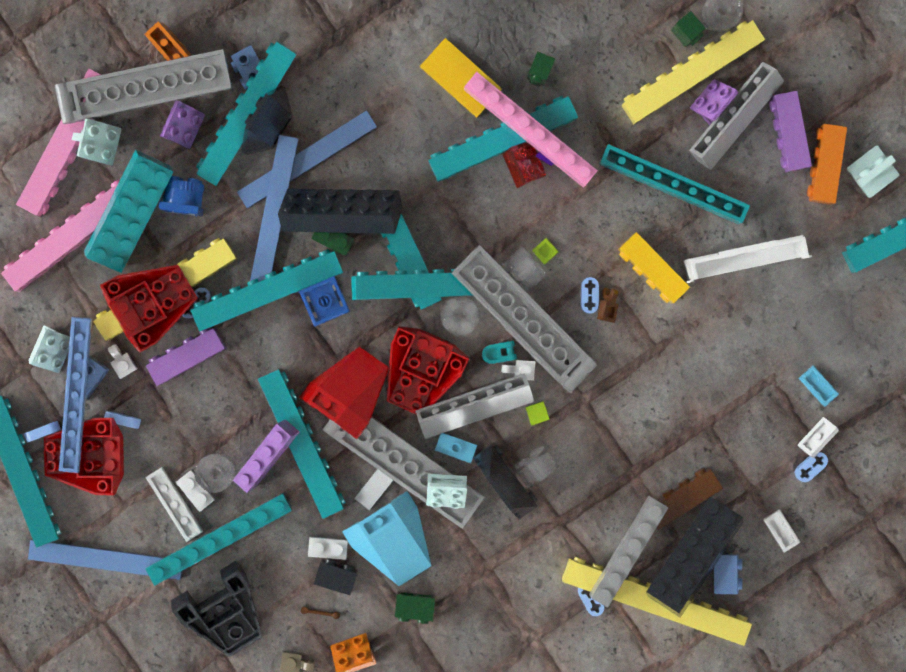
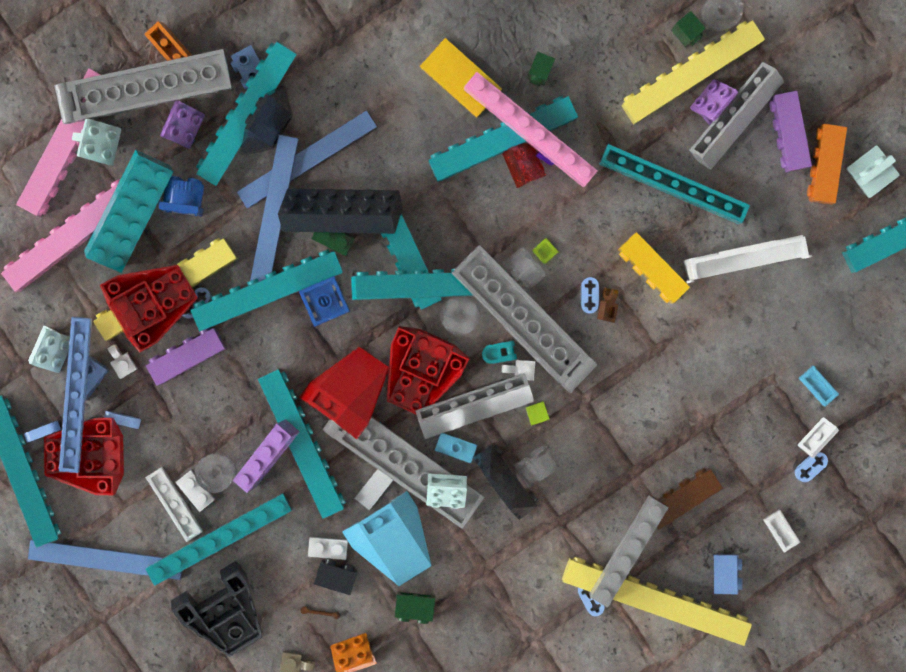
black brick [646,497,744,618] -> none

